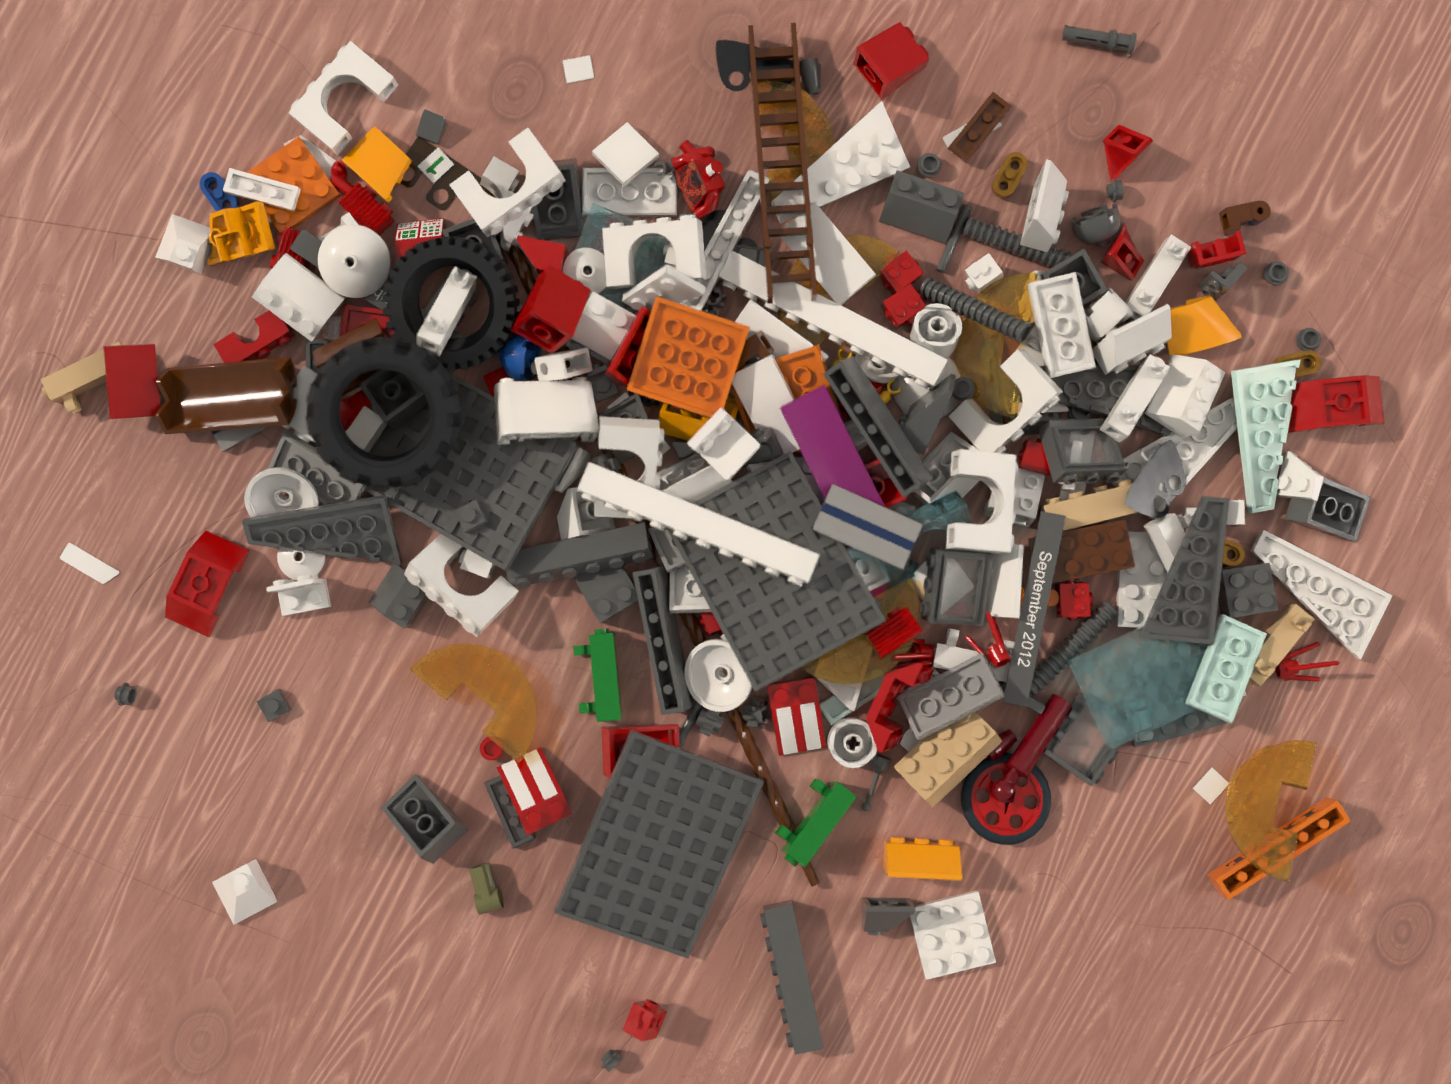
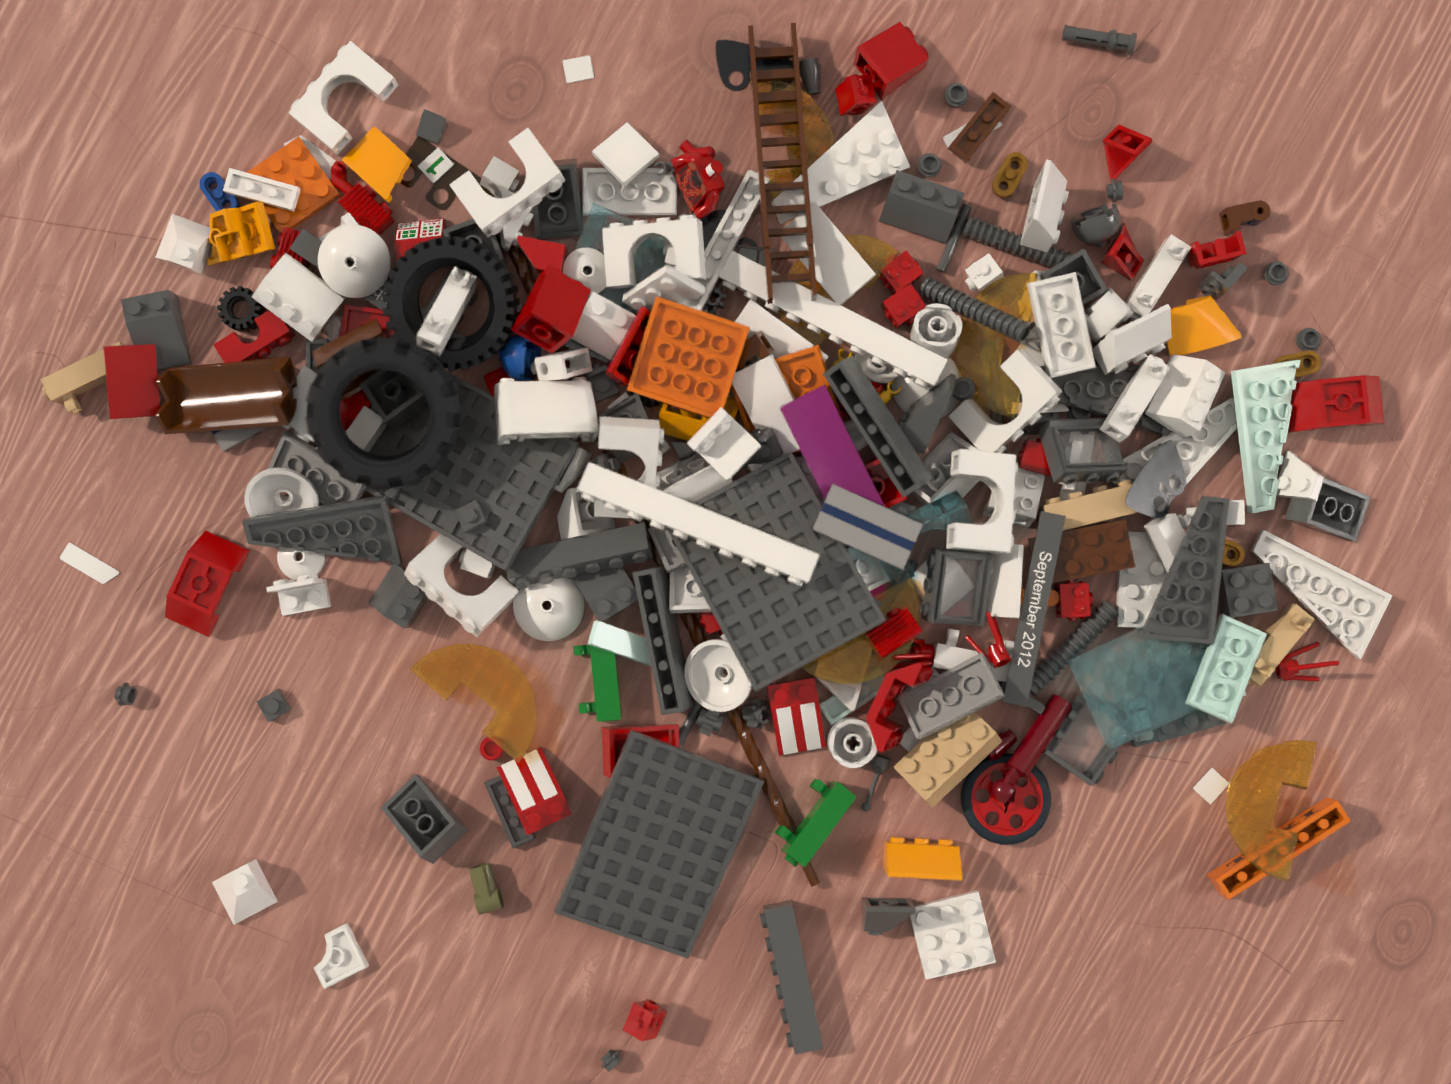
none -> dark grey slope [121,290,191,371]
none -> black tyre [217,286,265,332]
none -> white tile [314,922,369,989]
none -> white dish [513,577,585,641]
none -> light aqua tile [588,621,651,666]
none -> red head [835,74,877,116]
none -> dark grey plate [944,83,968,107]

